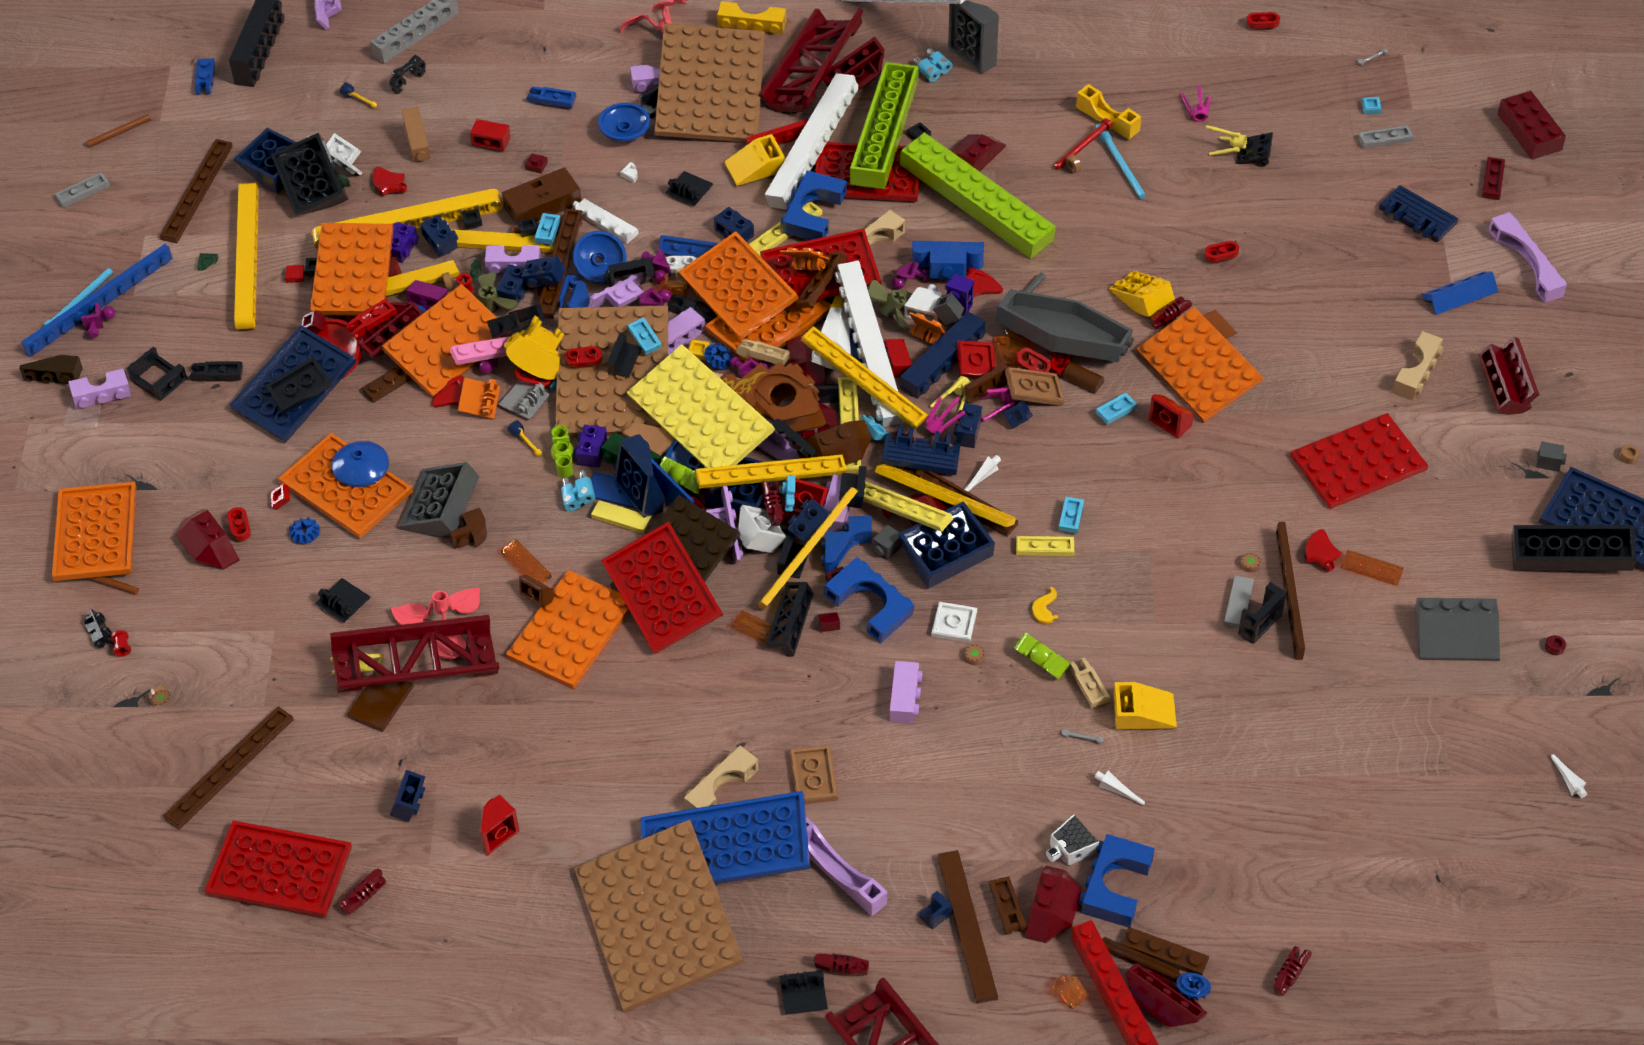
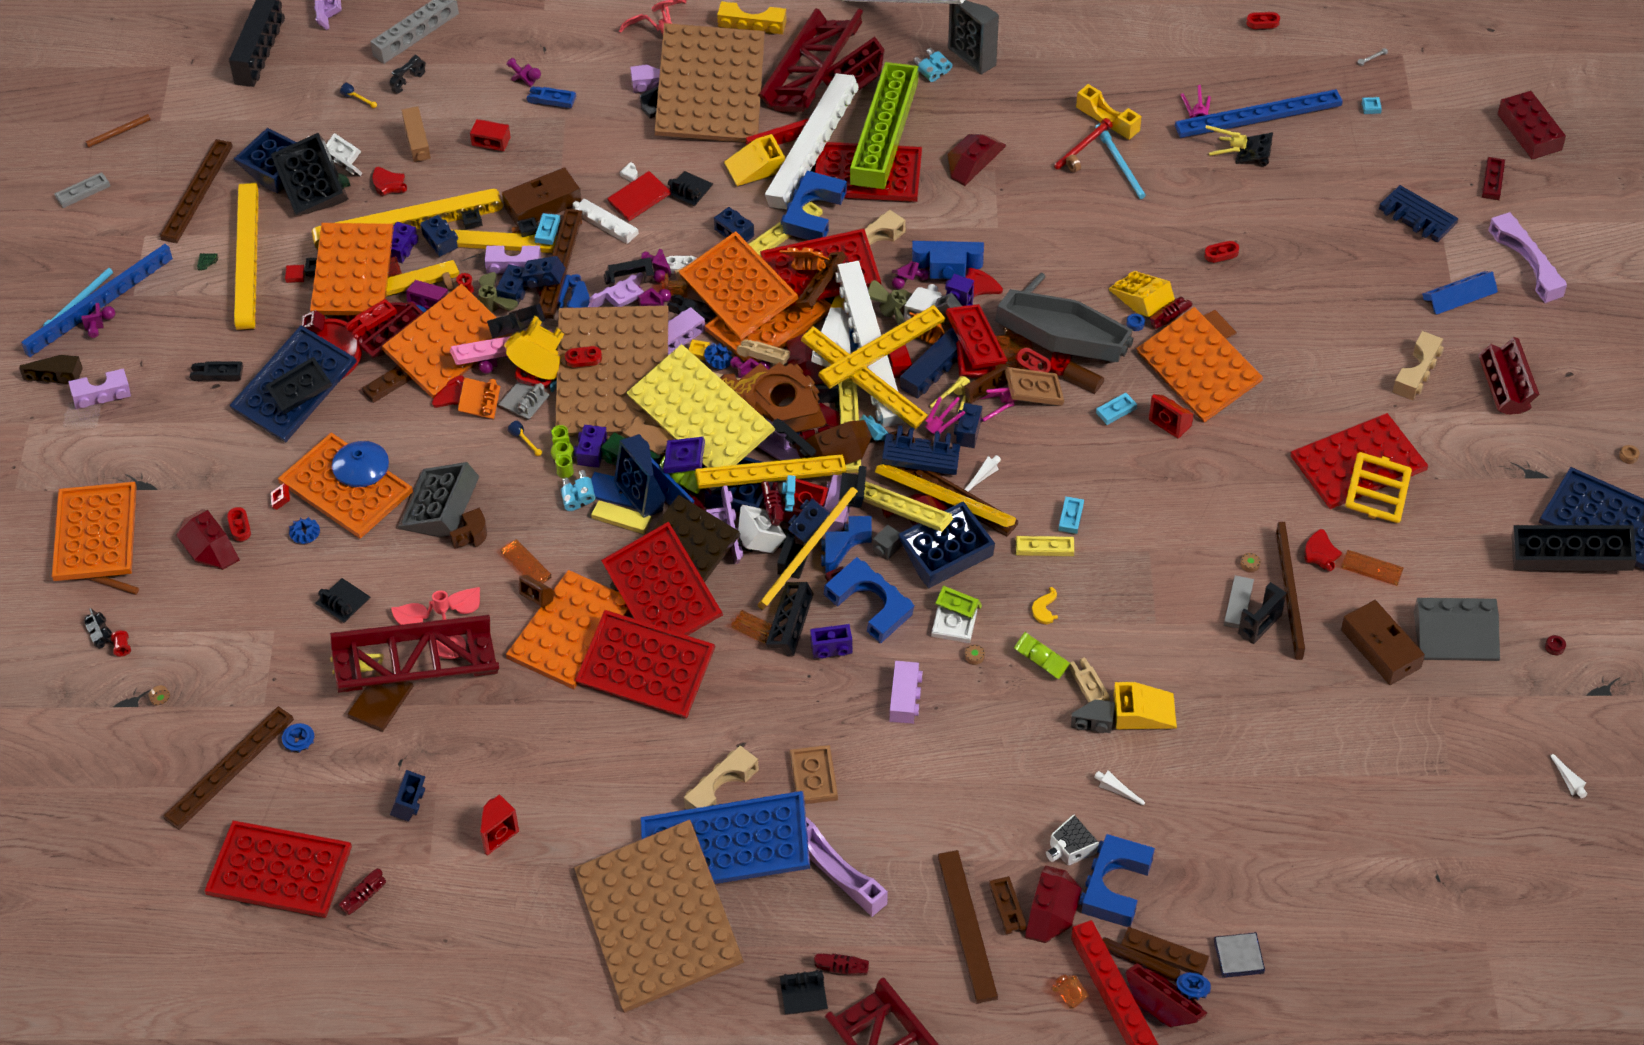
black window [127,346,187,401] -> none
blue hinge [195,58,215,95] -> none
clear green tile [470,259,482,284] -> none
dark red plate [525,153,548,174] -> none
blue dish [573,231,627,284] -> none
blue dish [598,103,650,142] -> none
black panel [607,333,641,378] -> none
medium azure plate [628,317,662,355] -> none
blue panel [659,235,718,258] -> none
dark red slope [818,612,840,632] -> none
lime brick [900,132,1056,259] -> none
black tile [907,122,931,140] -> none
dark blue panel [919,891,952,929] -> none
dark blue panel [1003,401,1033,429] -> none
light grey hinge [1062,729,1104,744] -> none
dark red hinge [1273,946,1312,996] -> none
light grey tile [1358,125,1414,149] -> none
dark grey brick [1536,441,1567,472] -> none
none -> blue gear [282,723,315,752]
none -> magenta piece [507,58,541,87]
none -> red plate [575,610,715,719]
none -> red tile [607,171,670,222]
none -> dark purple tile [663,437,705,474]
none -> dark purple brick [810,624,853,659]
none -> yellow tile [818,305,945,389]
none -> lime panel [936,586,982,619]
none -> red tile [945,304,1007,369]
none -> dark grey slope [1071,699,1115,733]
none -> blue tile [1126,314,1145,331]
none -> blue plate [1175,89,1343,138]
none -> flat silver tile [1214,932,1265,978]
none -> reddish brown brick [1341,599,1425,685]
none -> yellow bar [1345,452,1412,523]

